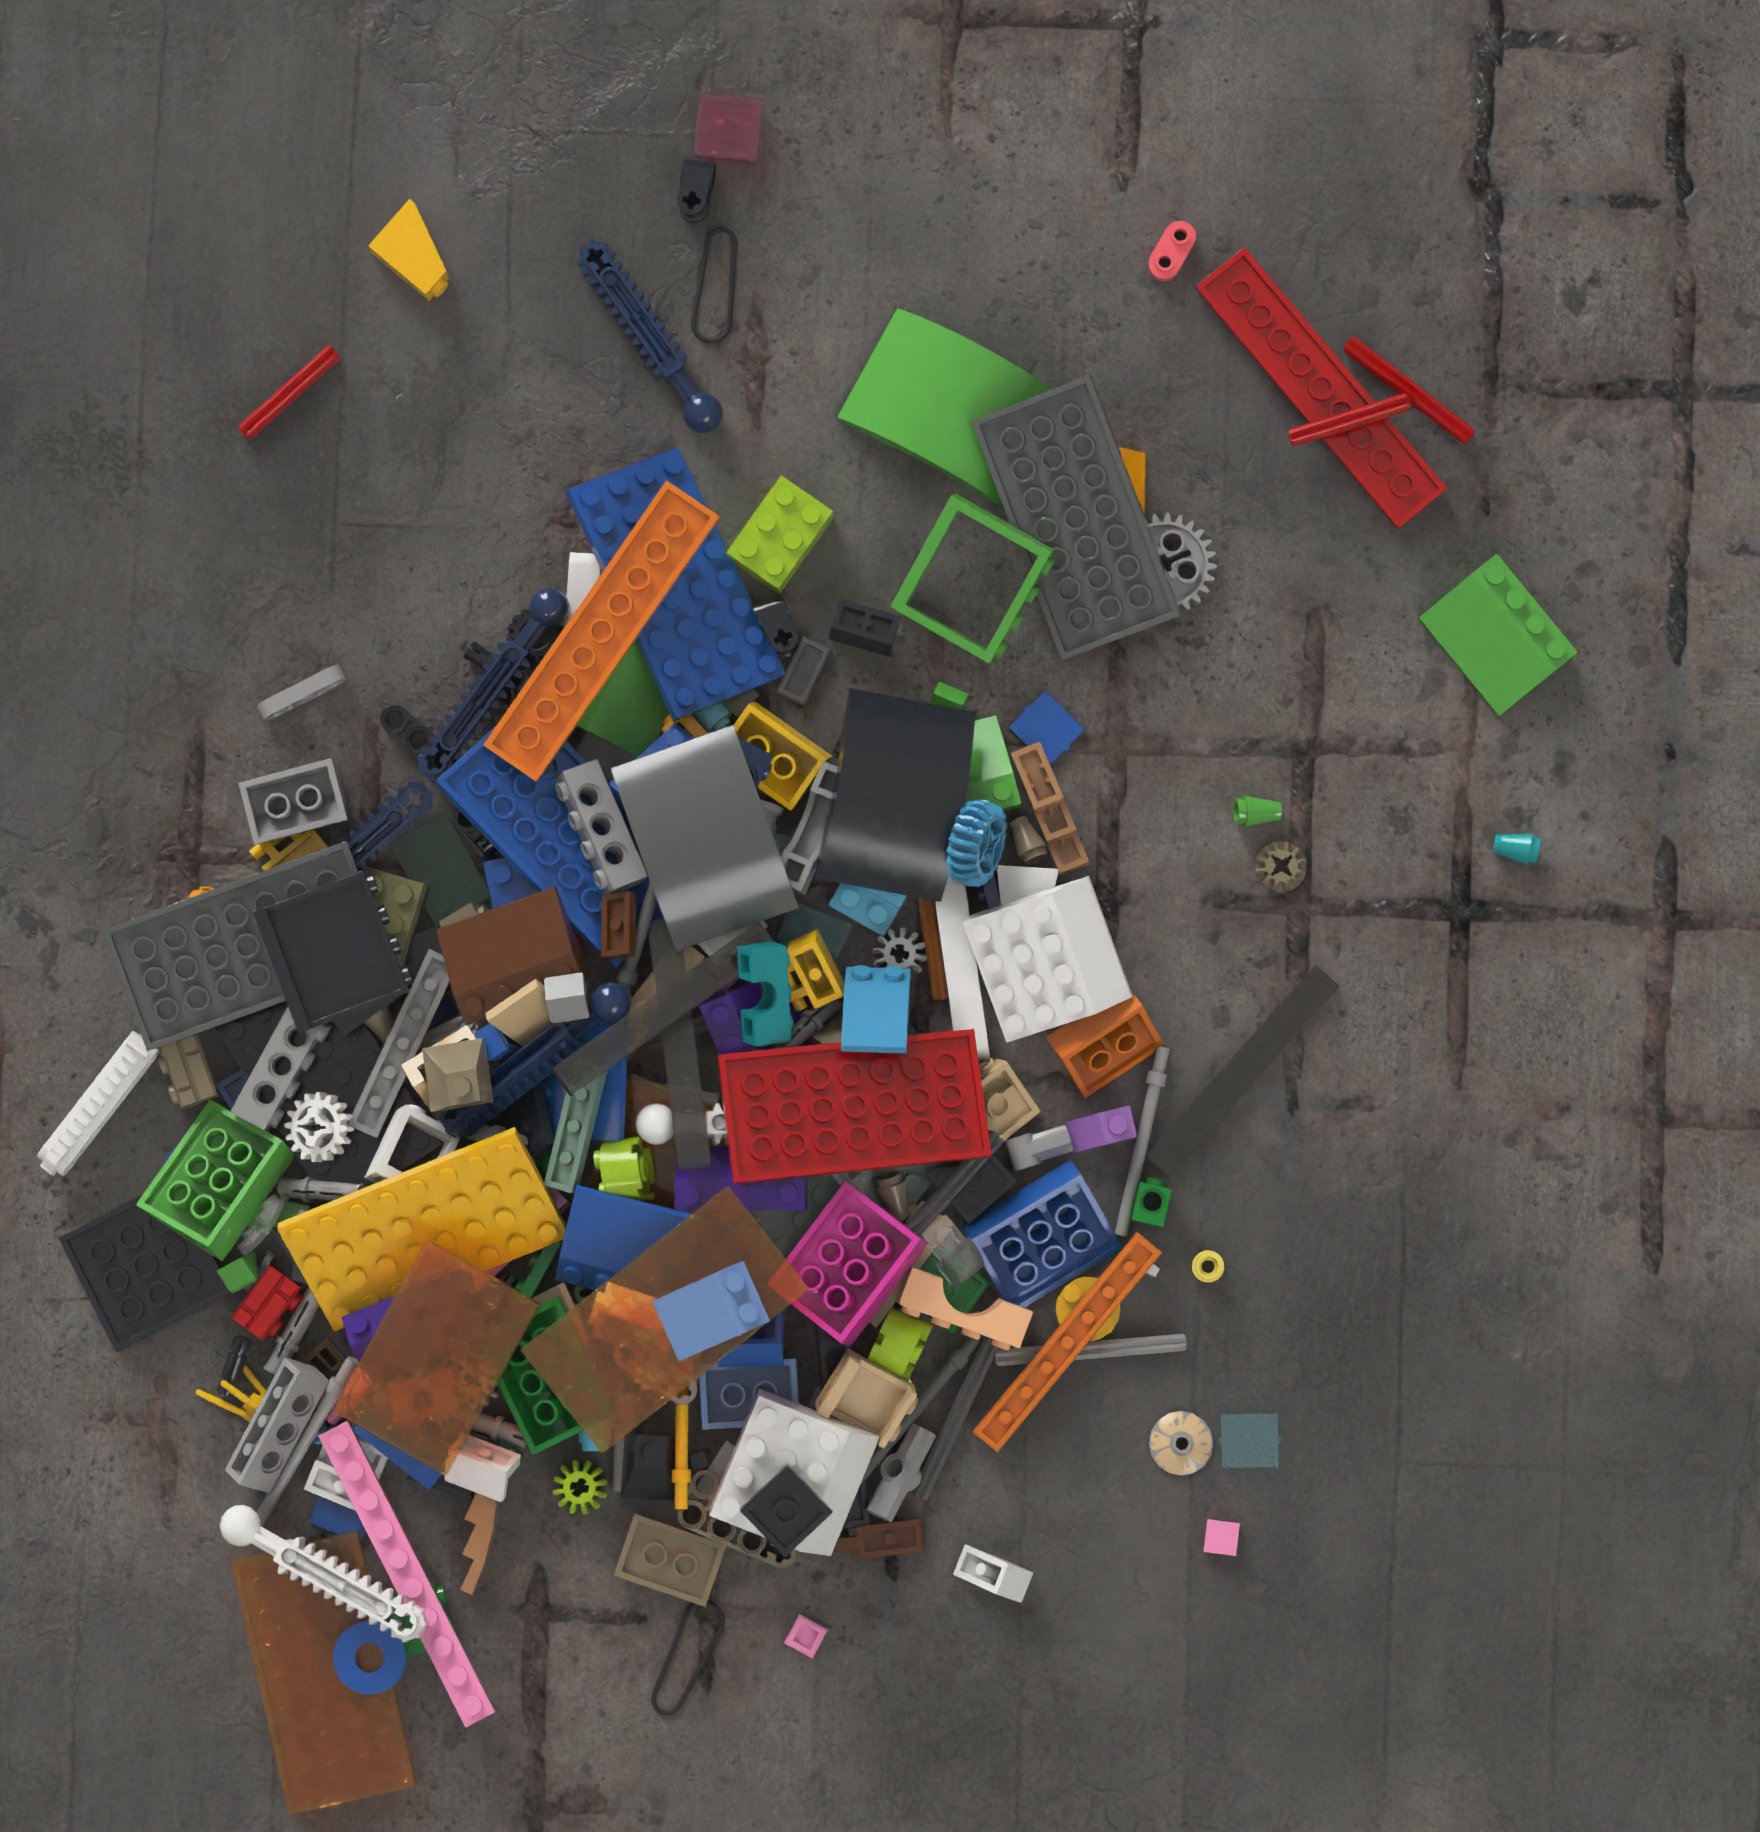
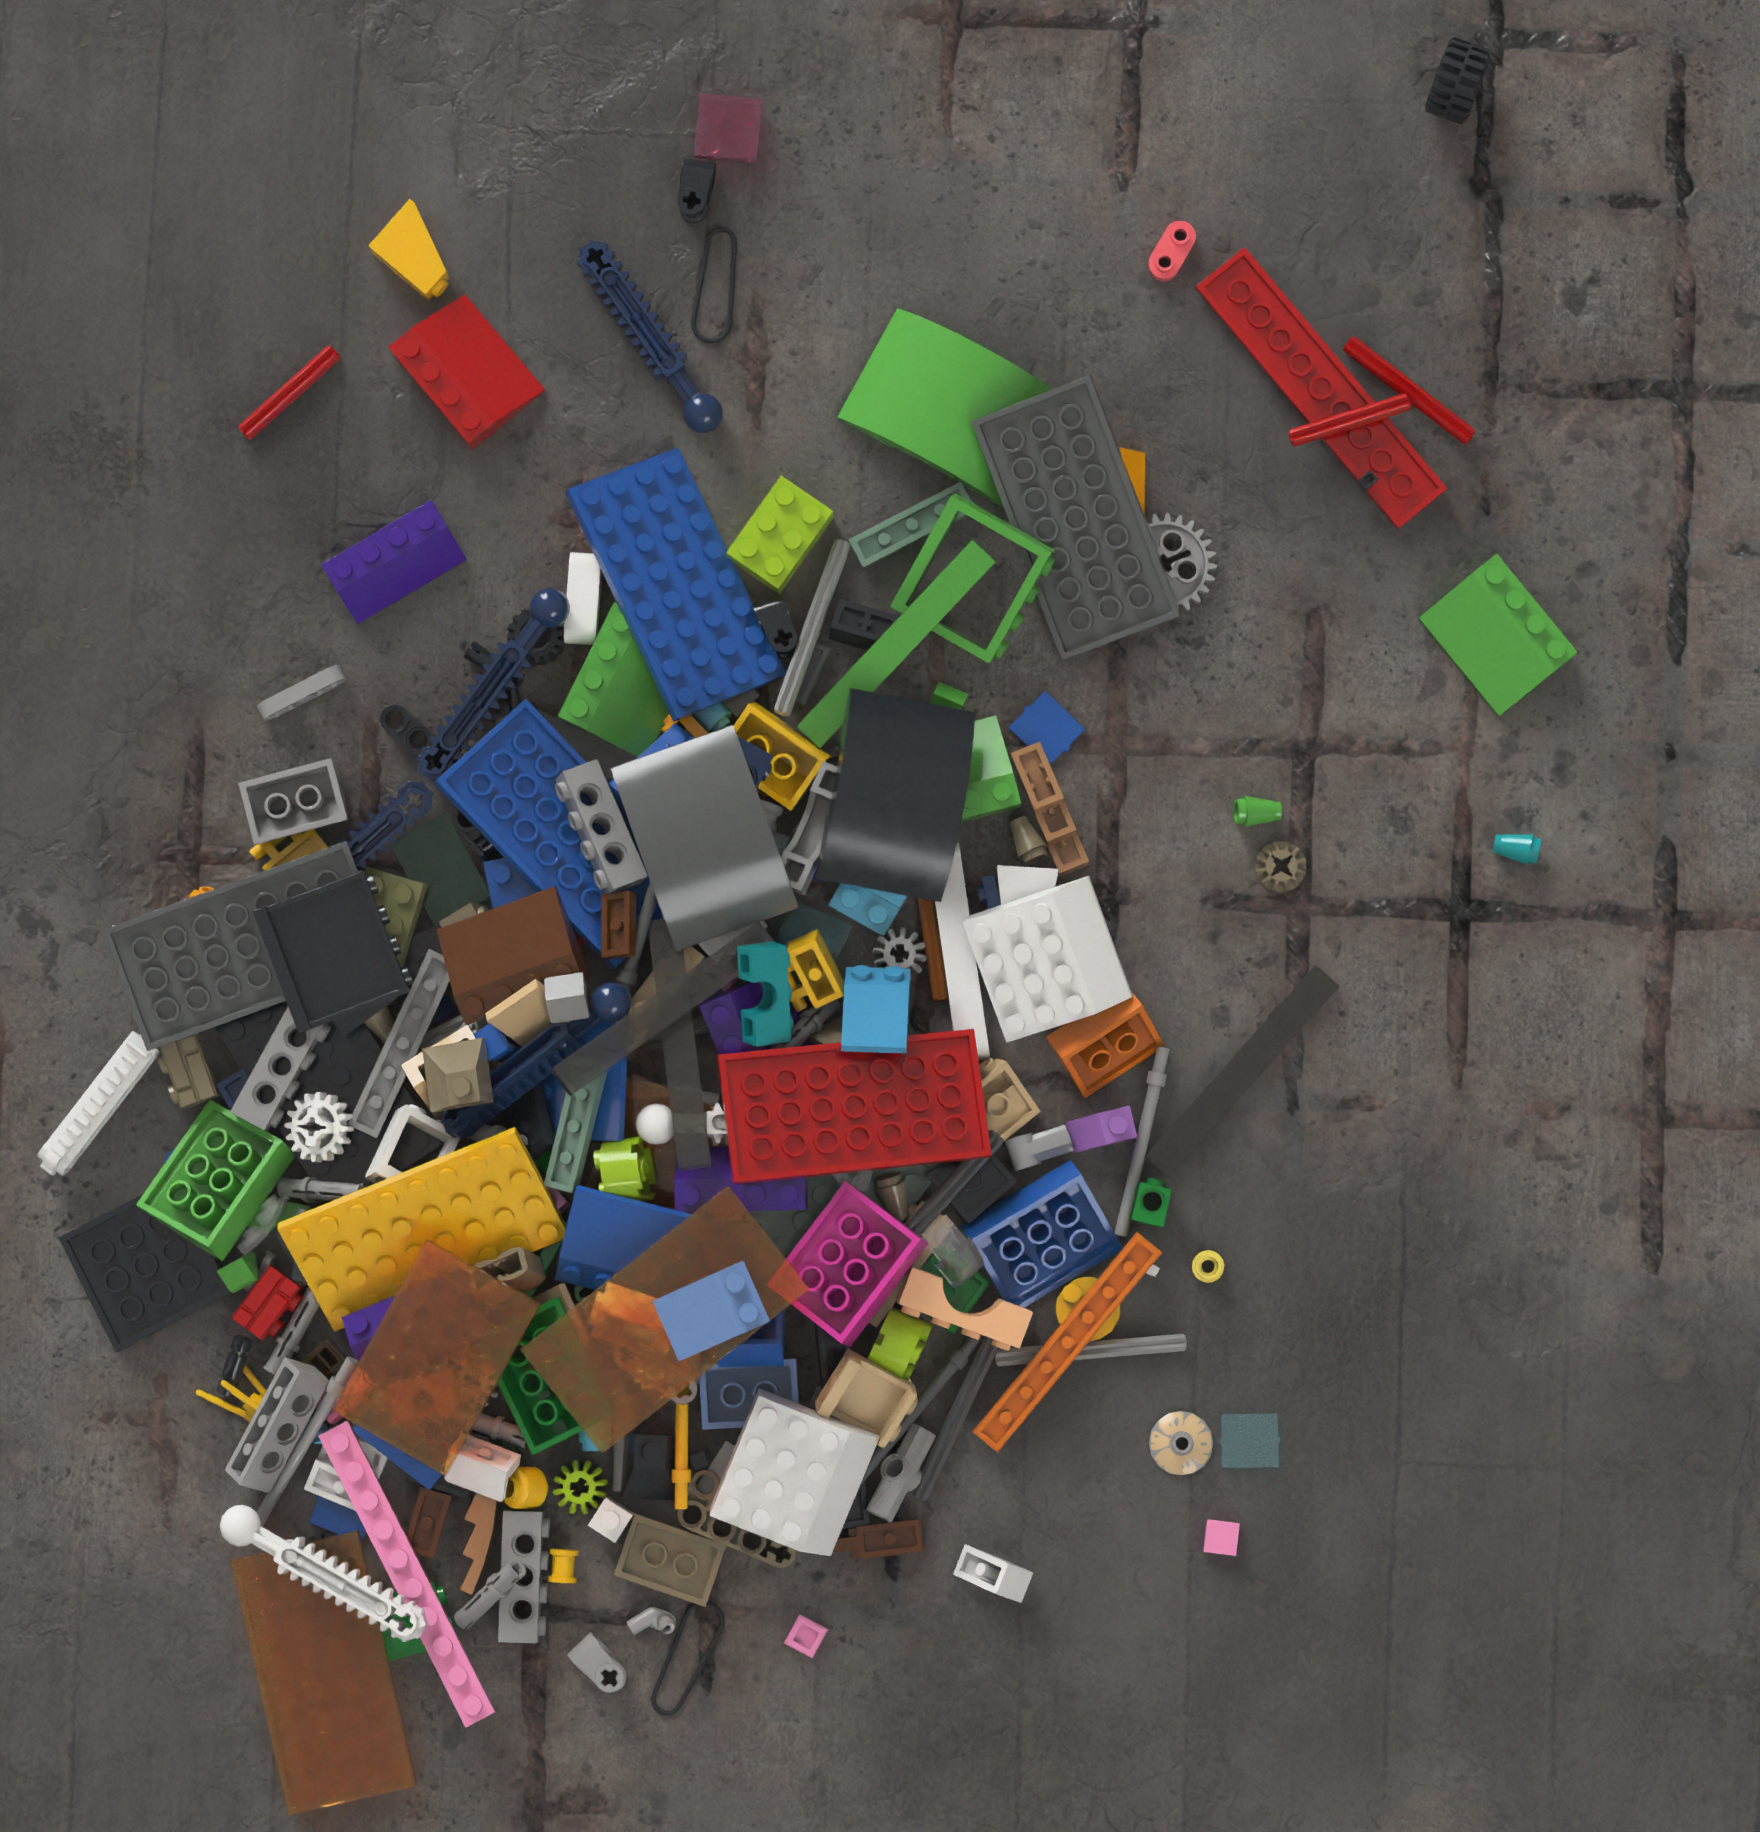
blue gear [333,1621,406,1695] -> none
orange plate [483,480,720,782] -> none
black plate [740,1464,833,1557] -> none
dark azure gear [946,799,1007,887] -> none
none -> dark purple slope [321,500,467,624]
none -> red slope [388,294,545,450]
none -> reddish brown plate [407,1487,453,1559]
none -> light grey pin [454,1559,526,1629]
none -> dark tan brick [467,1247,546,1303]
none -> light grey brick [498,1510,550,1643]
none -> yellow head [504,1467,548,1509]
none -> yellow bush [547,1548,579,1583]
none -> light grey piece [567,1632,627,1693]
none -> white brick [588,1496,635,1543]
none -> light grey arm [626,1607,676,1635]
none -> light grey axle [774,539,850,717]
none -> bright green tile [797,539,996,748]
none -> sand green plate [848,482,972,569]
none -> black piece [1357,470,1378,492]
none -> black tyre [1425,36,1490,125]

